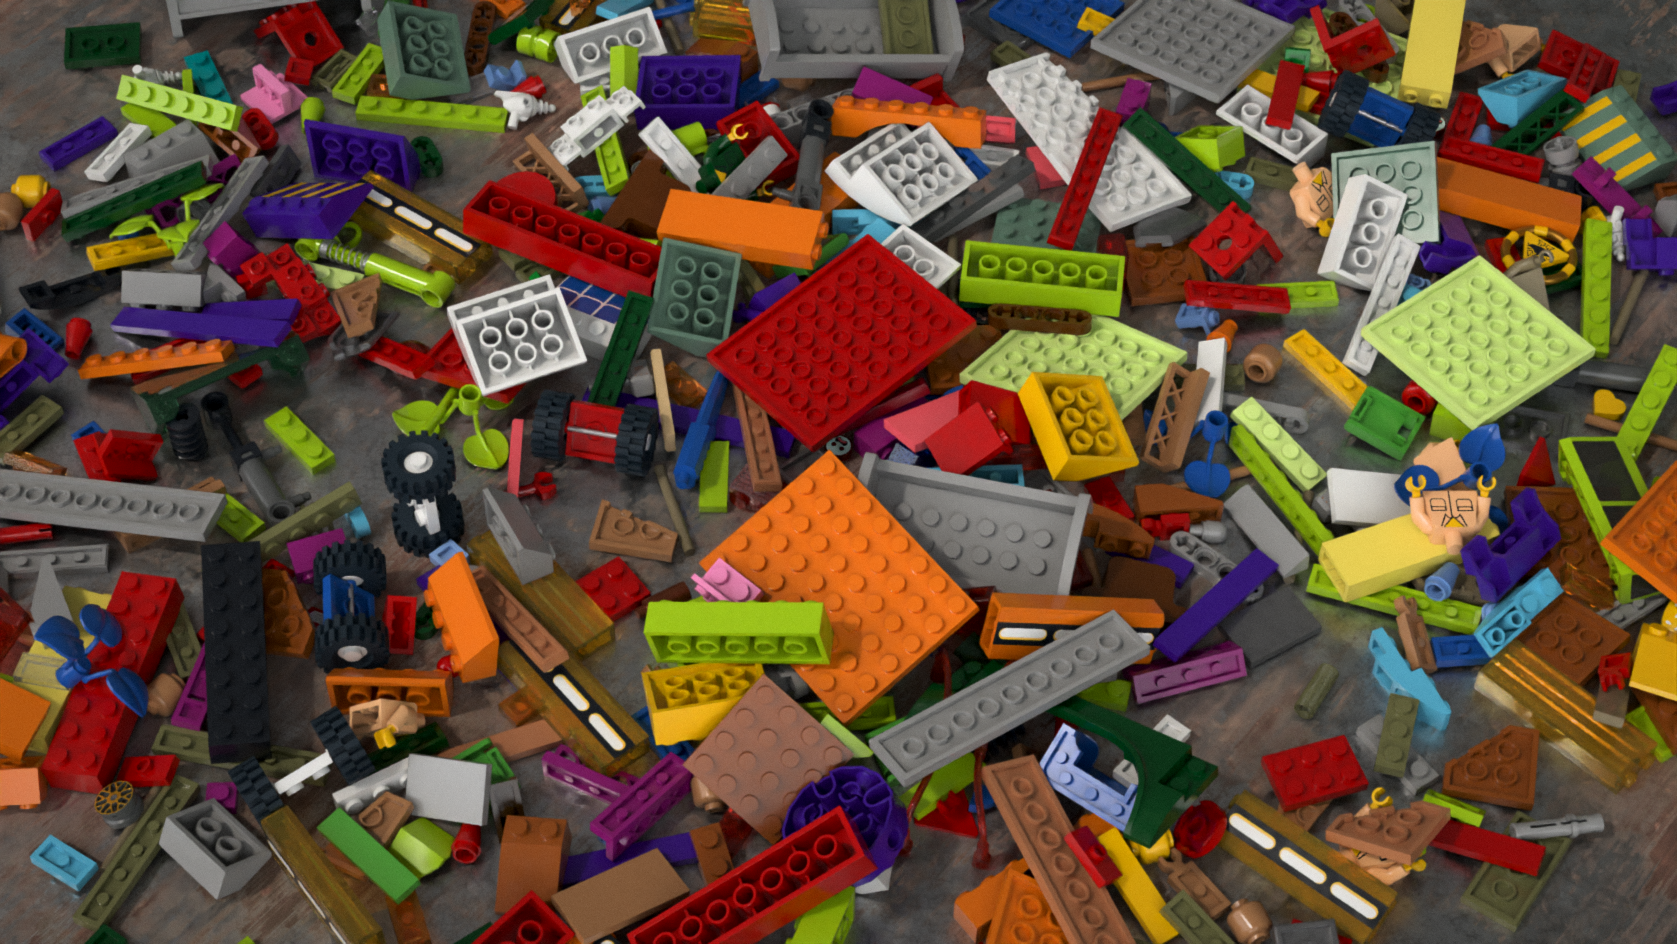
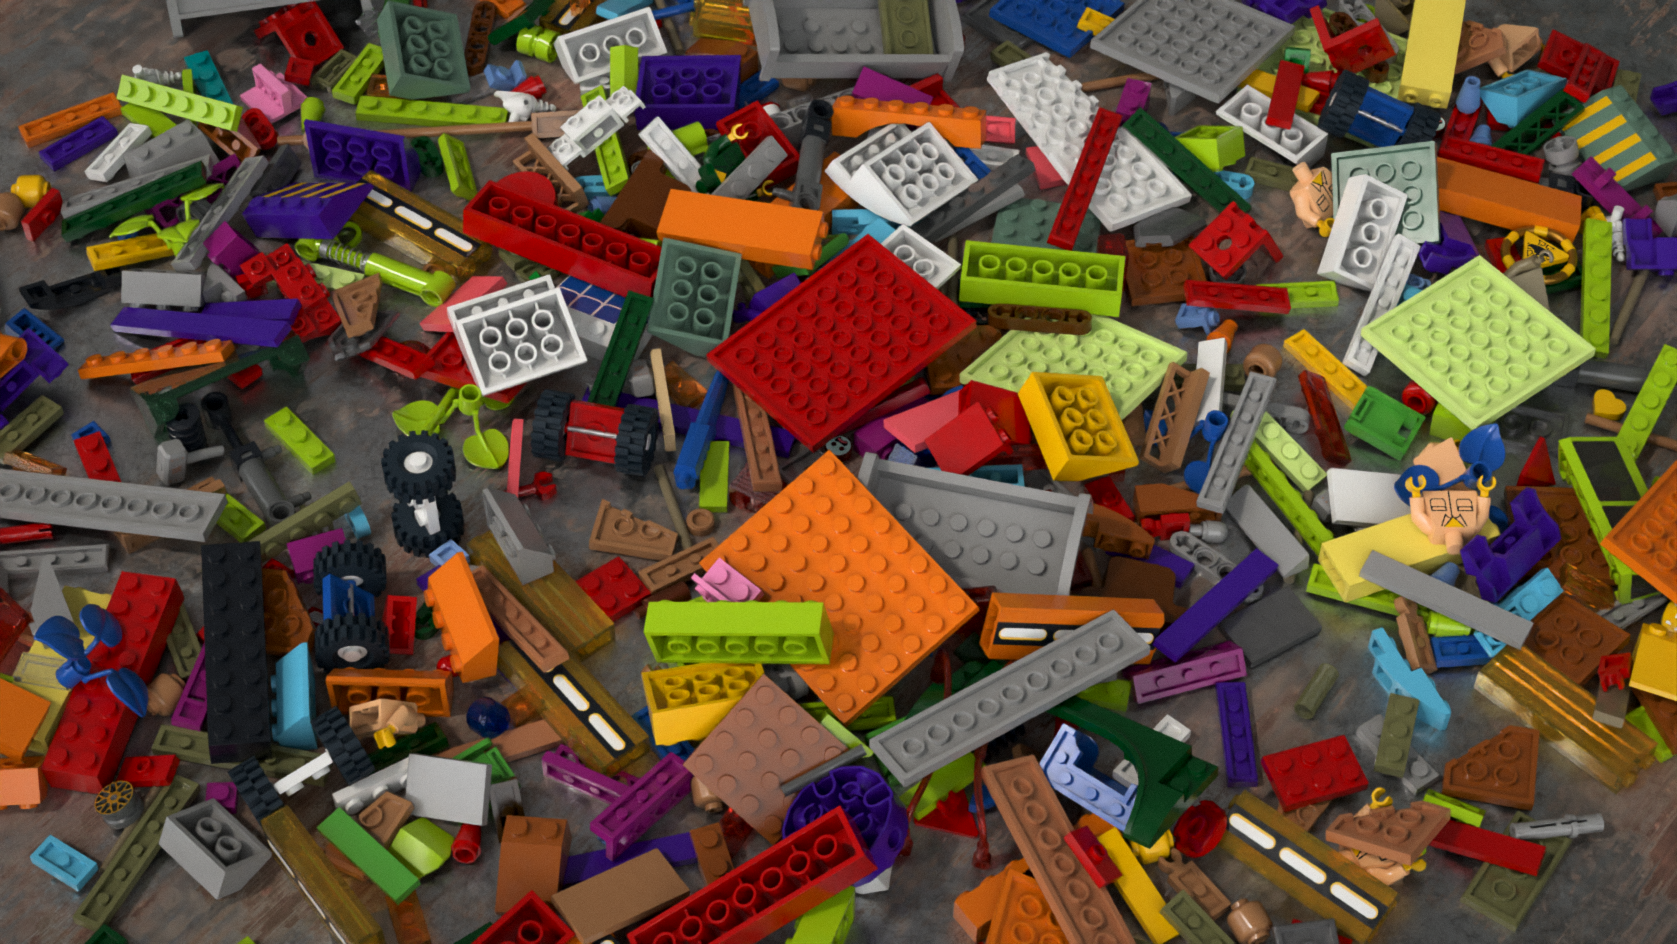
dark green plate [64,22,142,69] -> none
red cone [64,318,93,359] -> none
red bracket [91,429,163,481] -> none
none -> orange tile [18,92,122,148]
none -> light grey piece [156,439,225,485]
none -> medium azure slope [271,642,317,750]
none -> medium nougat bar [277,110,580,150]
none -> coral tile [419,276,507,332]
none -> lime plate [438,133,478,201]
none -> clear blue head [466,697,510,739]
none -> medium nougat plate [639,537,719,596]
none -> medium nougat tile [686,508,715,537]
none -> dark grey bar [780,744,867,797]
none -> light grey tile [1196,371,1277,514]
none -> dark purple tile [1215,682,1258,787]
none -> clear red plate [1298,370,1352,467]
none -> light grey tile [1359,550,1534,650]
none -> lime cone [1427,611,1471,637]
none -> medium blue cone [1455,76,1480,114]

